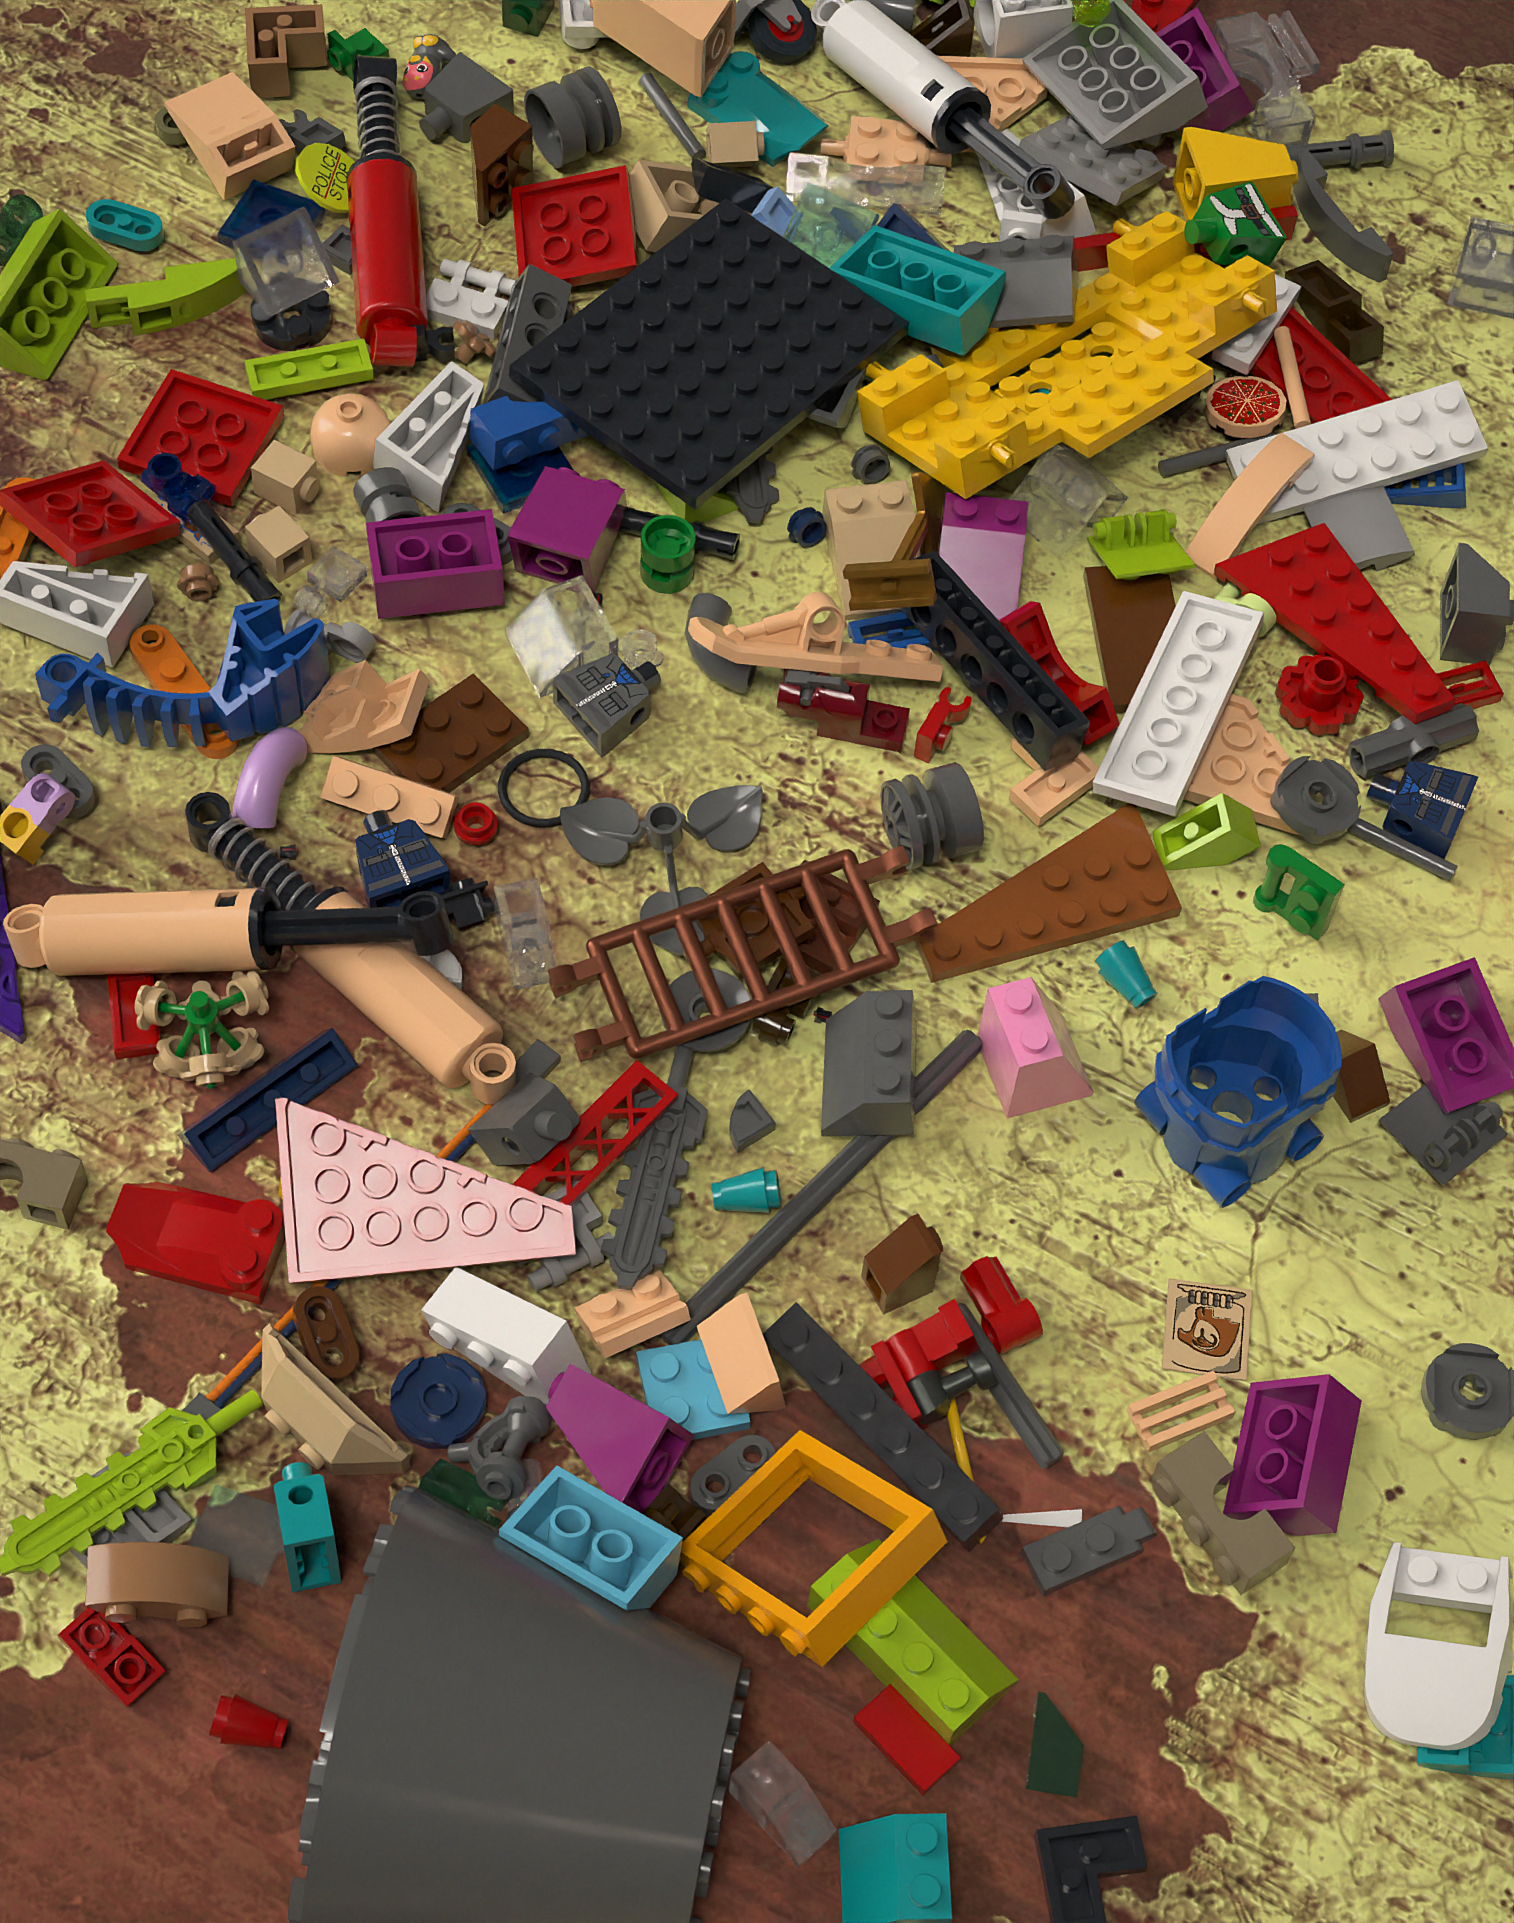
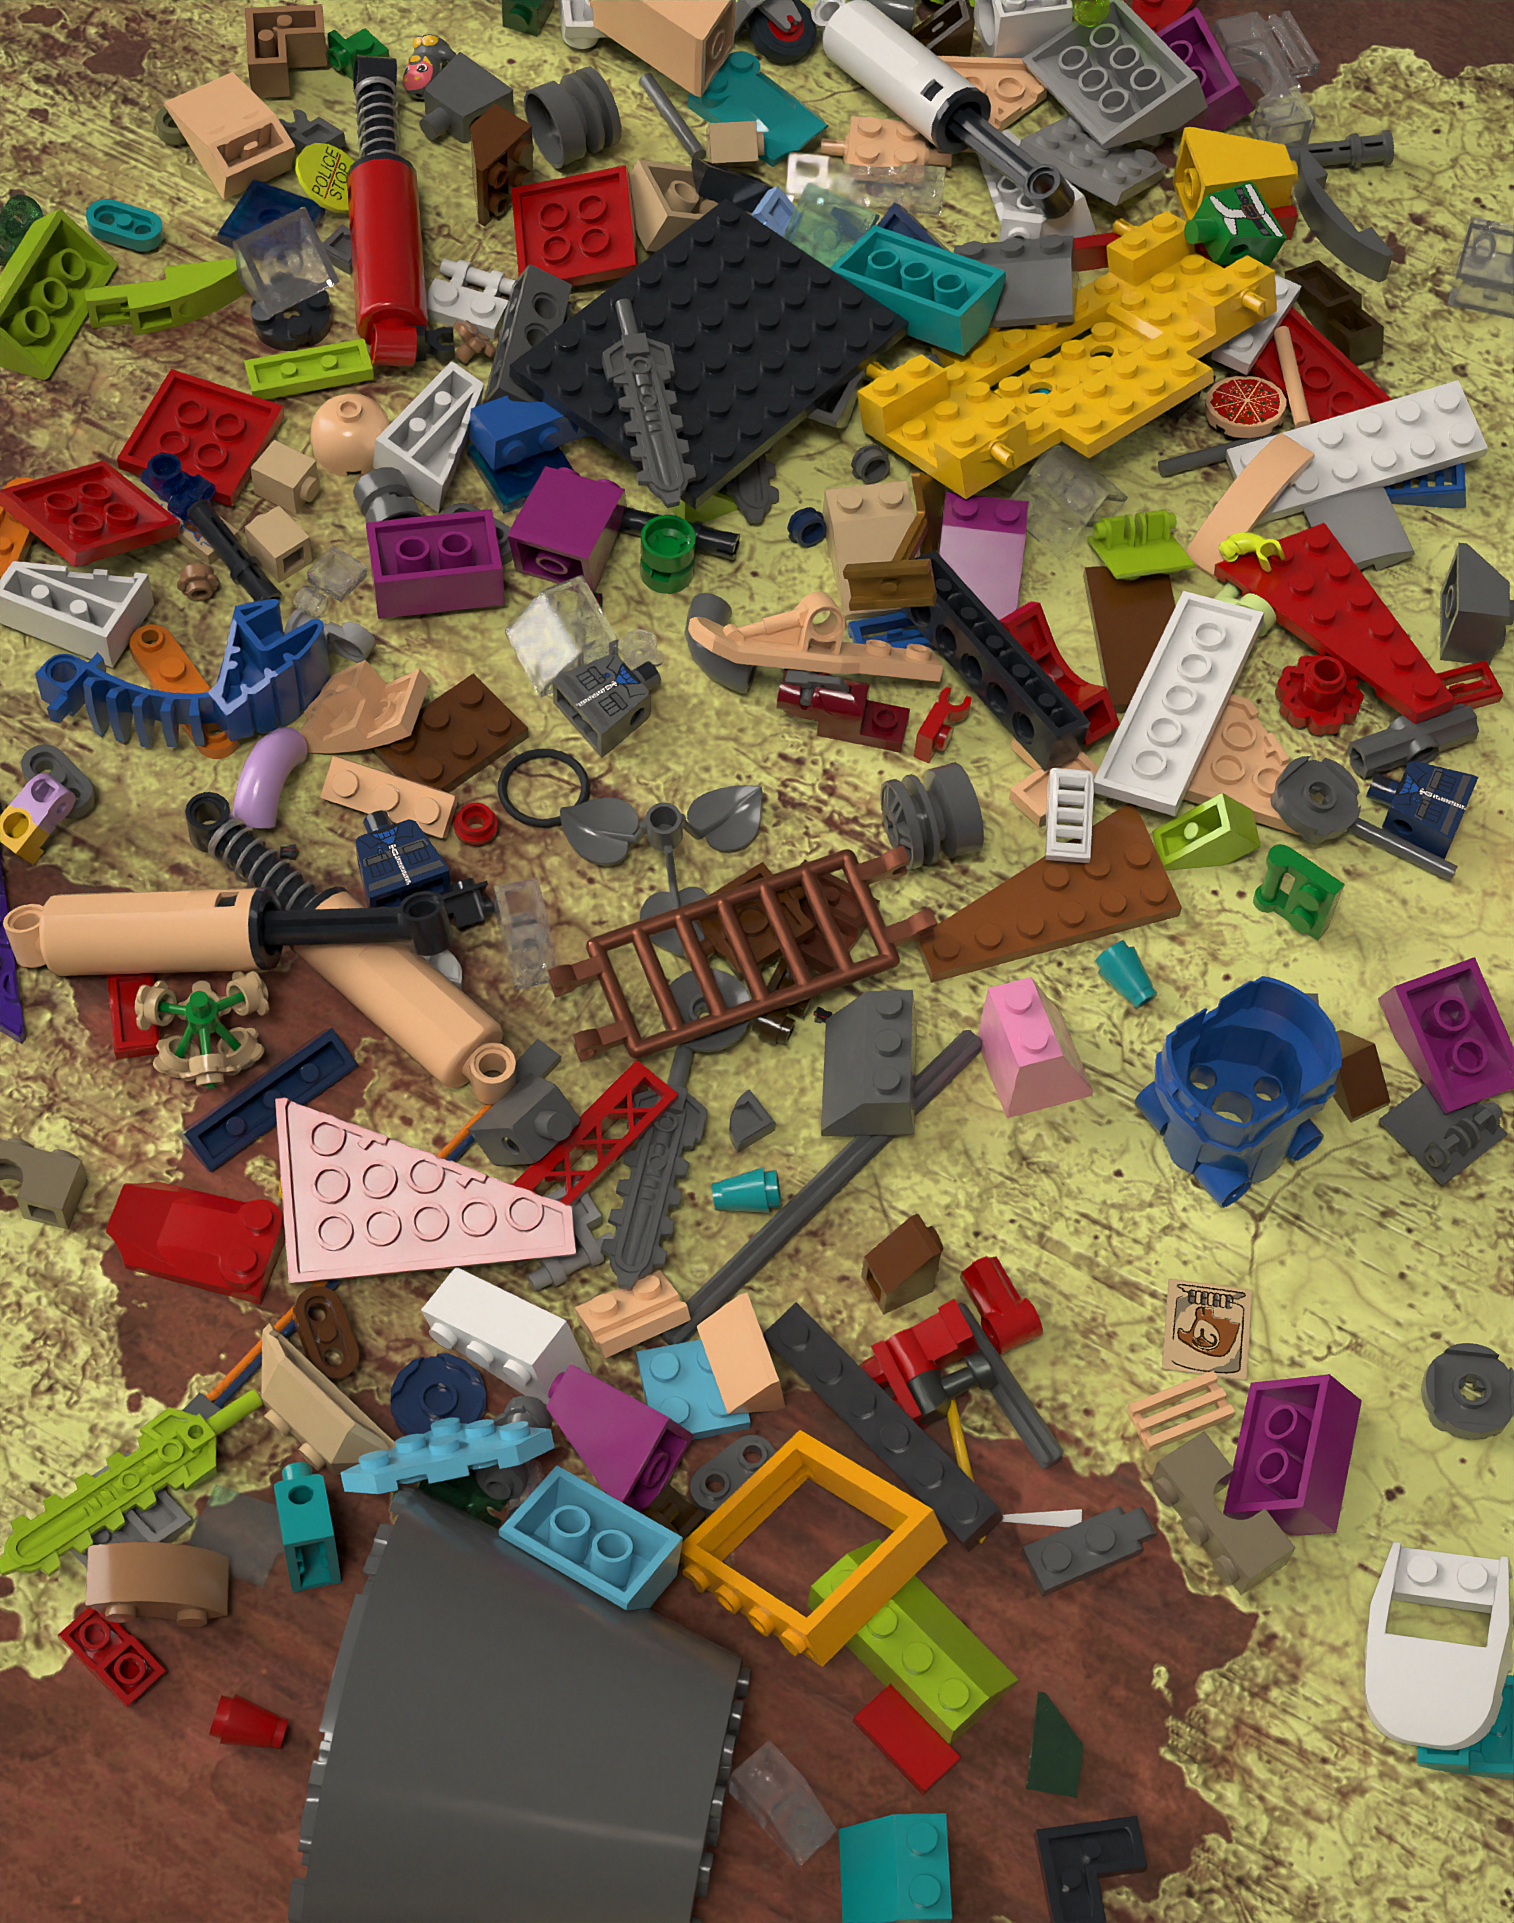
none -> medium azure plate [340,1418,555,1494]
none -> dark grey bar [602,299,696,508]
none -> white slope [1045,768,1094,863]
none -> neon yellow arm [1218,532,1285,572]

